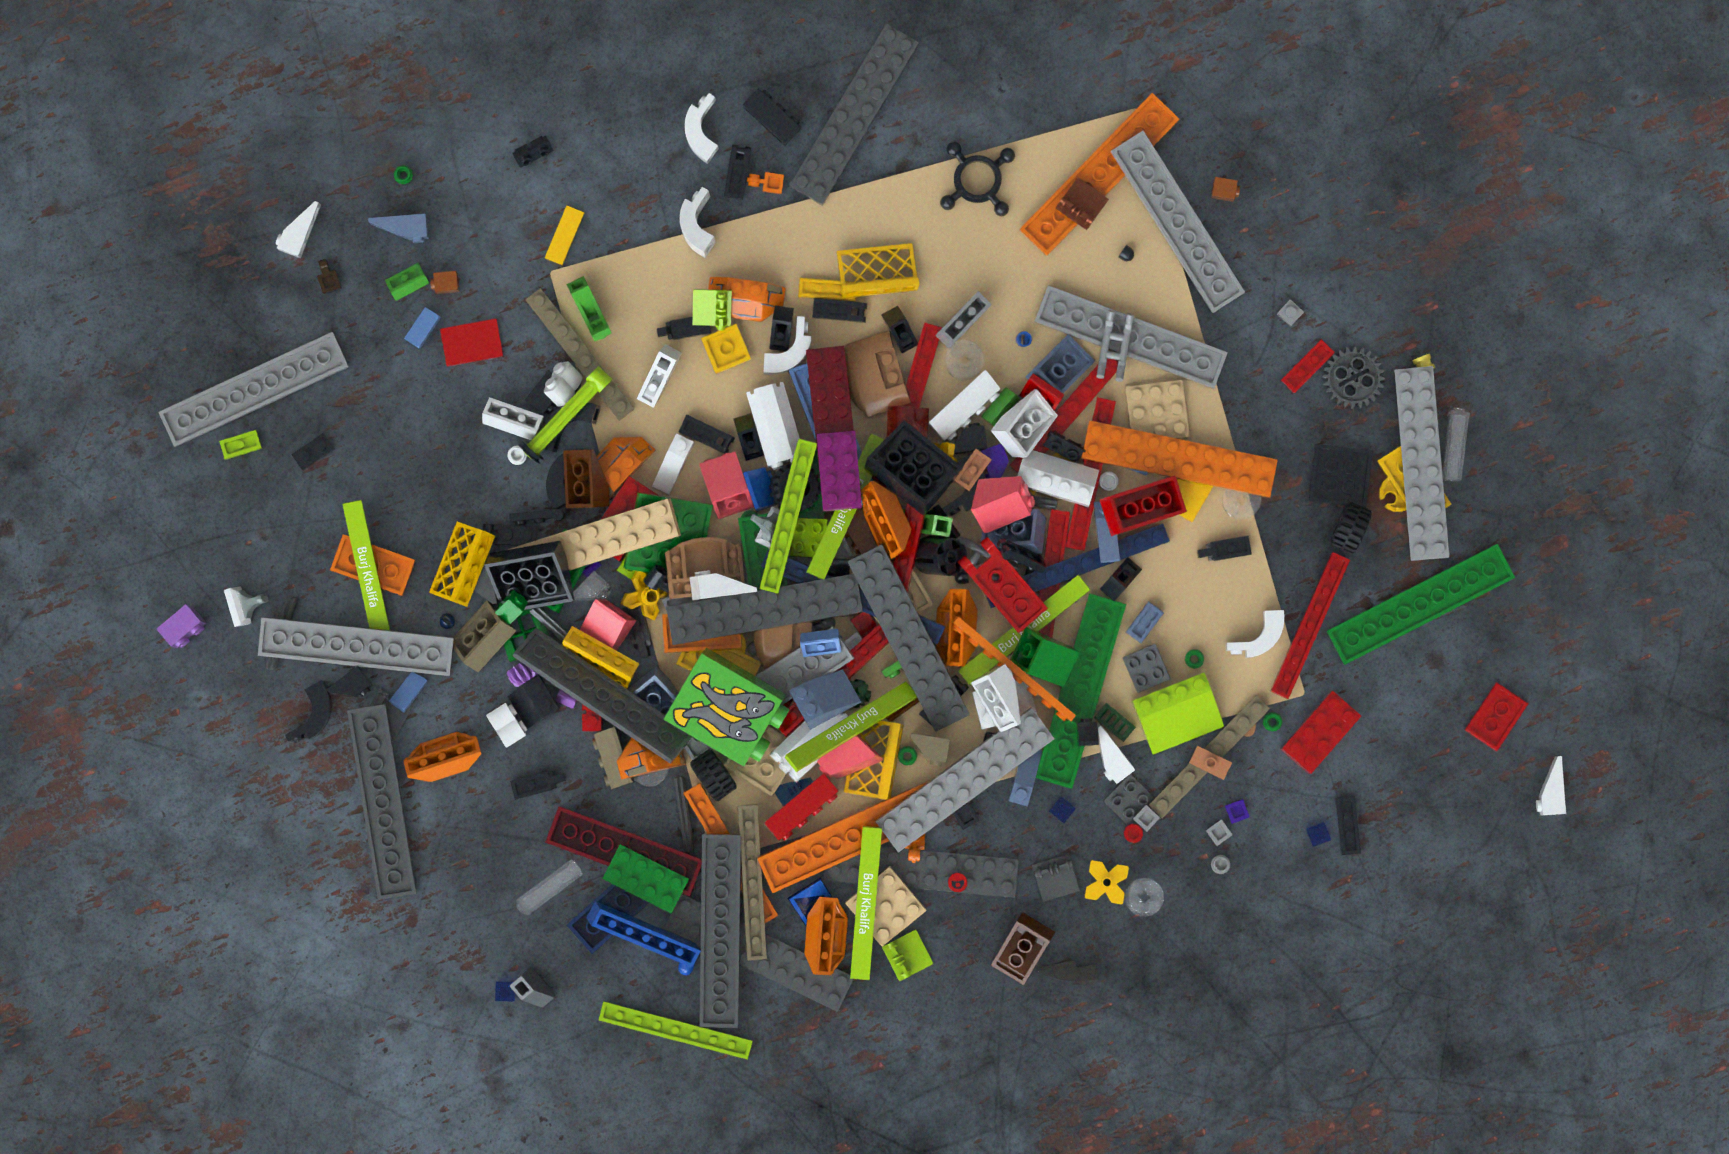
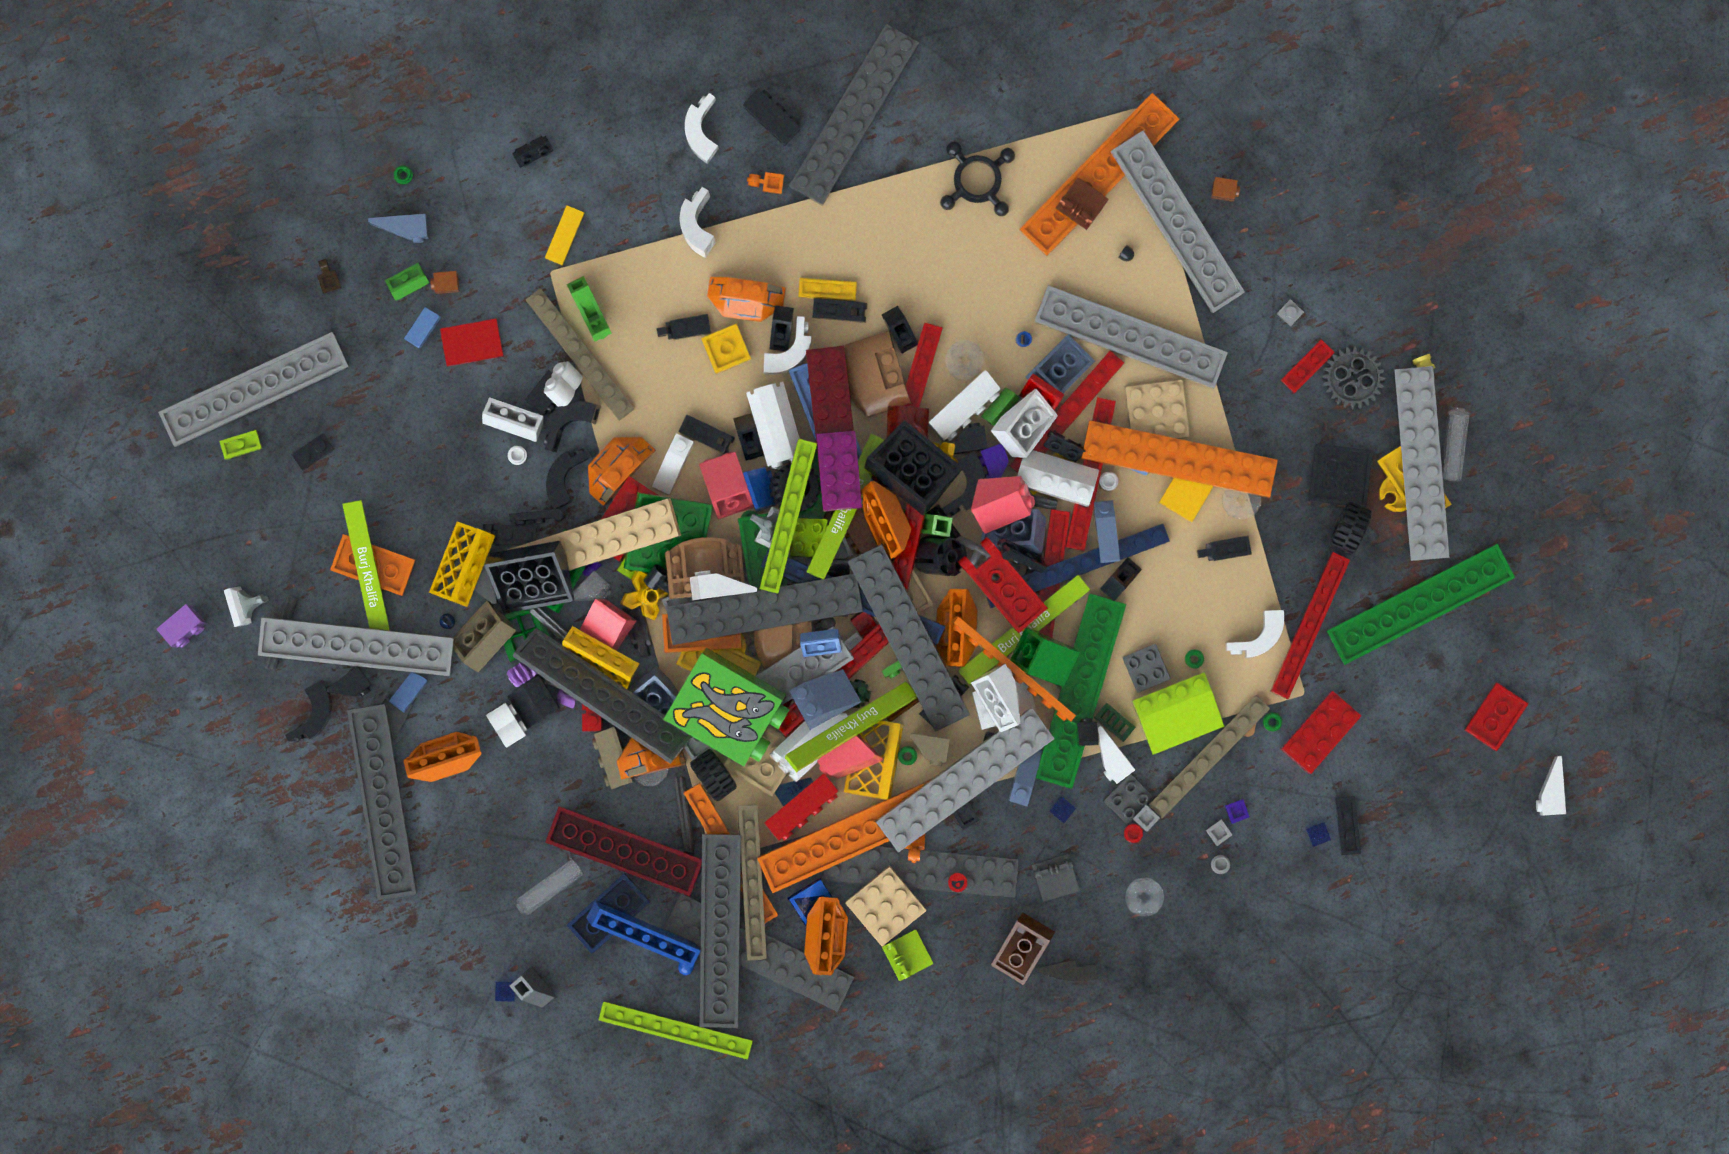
white slope [276,201,321,258] -> none
green brick [495,590,528,625] -> none
black hinge [510,771,566,800] -> none
lime piece [519,366,612,464] -> none
reddish brown slope [563,449,610,508] -> none
green plate [602,844,689,914] -> none
white slope [637,344,682,408] -> none
lime hinge [692,289,732,331] -> none
black plate [724,144,751,200] -> none
yellow fence [836,243,919,298] -> none
lime tile [850,826,882,980] -> none
light grey brick [935,291,992,348] -> none
nougat plate [954,449,992,491] -> none
black hinge [955,569,969,584] -> none
yellow plant [1085,860,1129,904] -> none
light grey piece [1097,310,1134,382] -> none
red brick [1100,475,1187,536] -> none
sand blue plate [1126,601,1164,643] -> none
nougat plate [1189,746,1232,780] -> none

